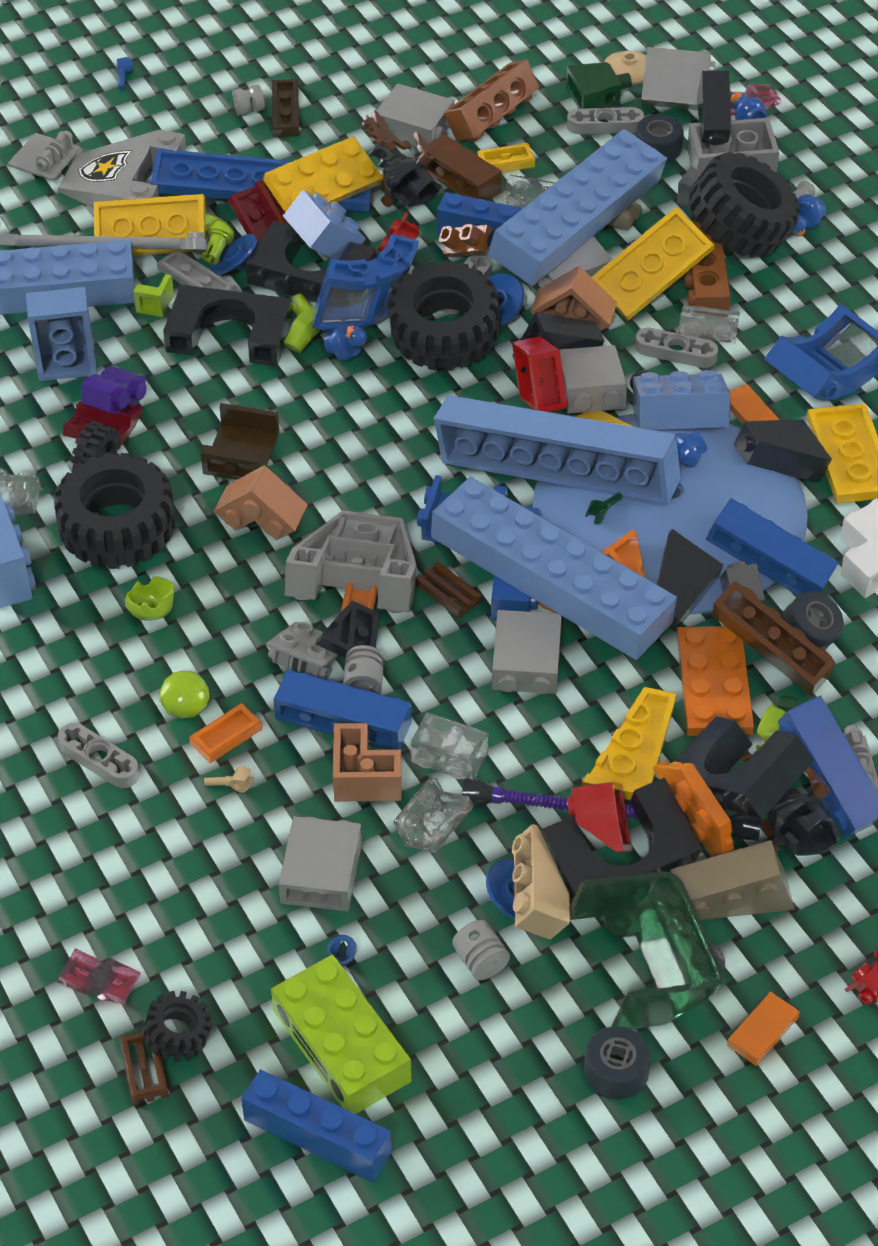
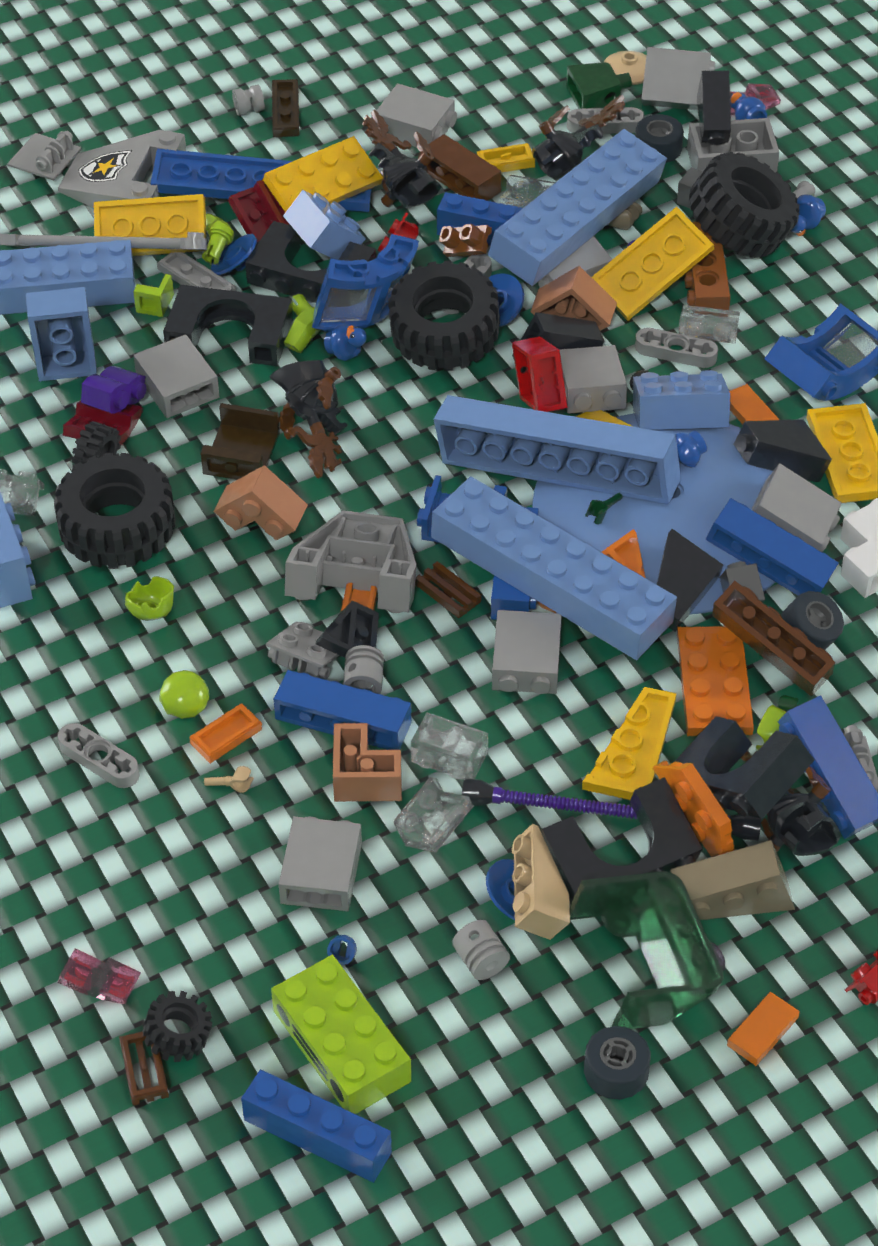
blue hand [117,57,133,90] -> none
dark orange brick [443,59,540,142] -> none
red slope [568,782,633,853] -> none
none -> light grey brick [134,334,220,418]
none -> helmet [270,360,347,479]
none -> black helmet [531,95,625,182]
none -> light grey brick [751,464,842,552]

